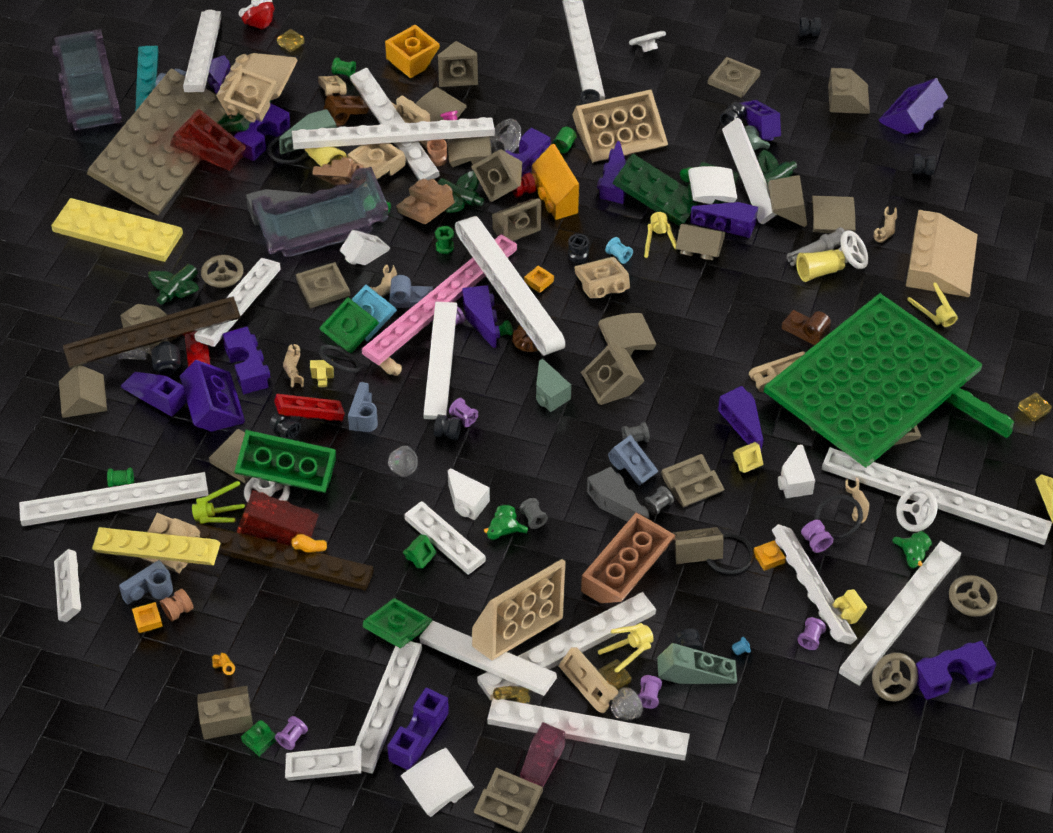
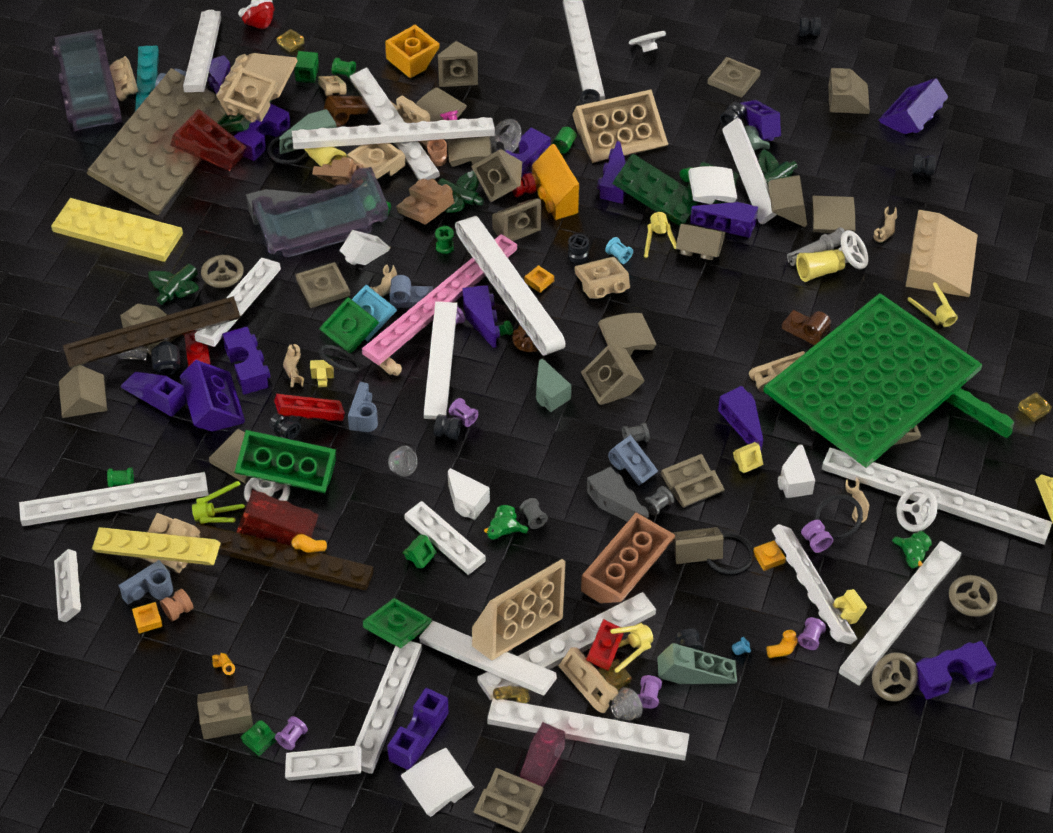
none -> tan plate [109,57,138,102]
none -> green brick [294,51,319,83]
none -> red plate [586,619,624,671]
none -> light orange arm [767,630,798,658]

